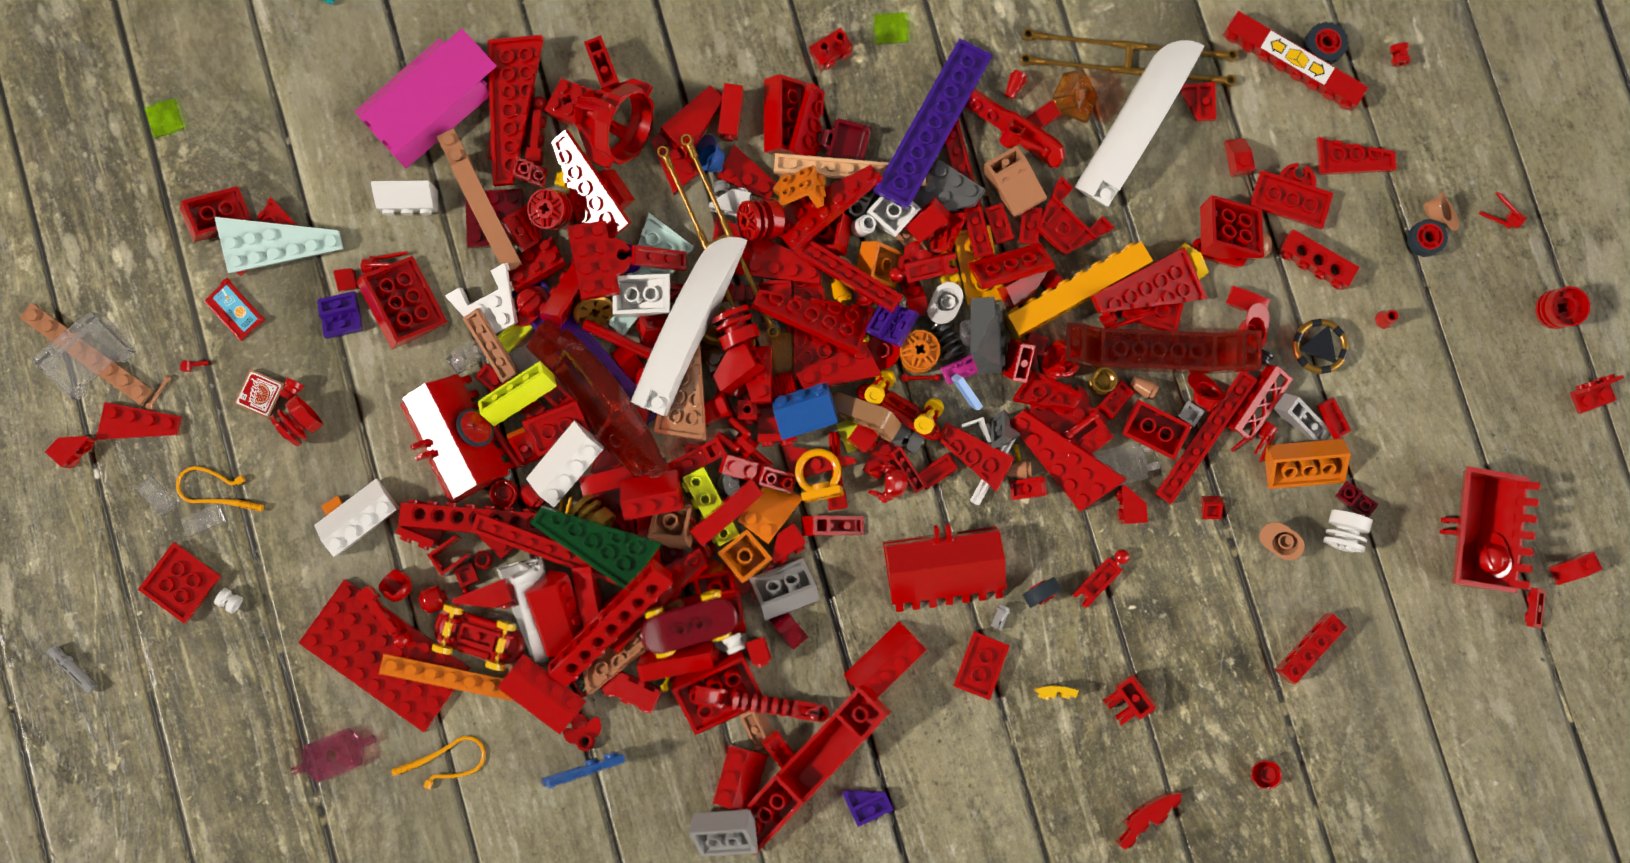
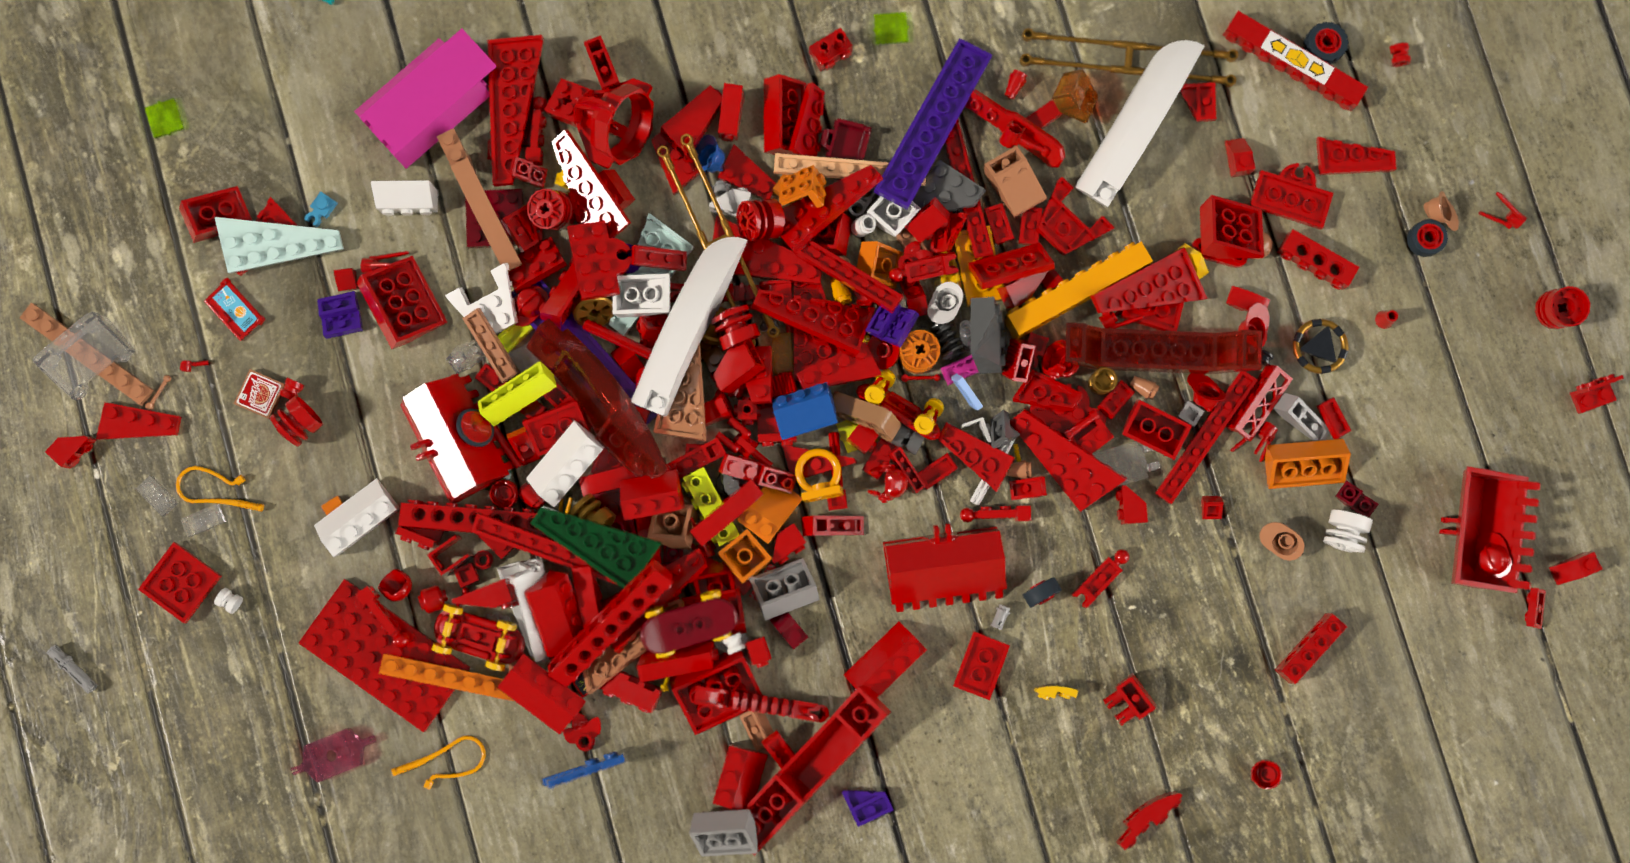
none -> dark azure plate [304,191,338,227]
none -> red plate [960,506,1031,523]

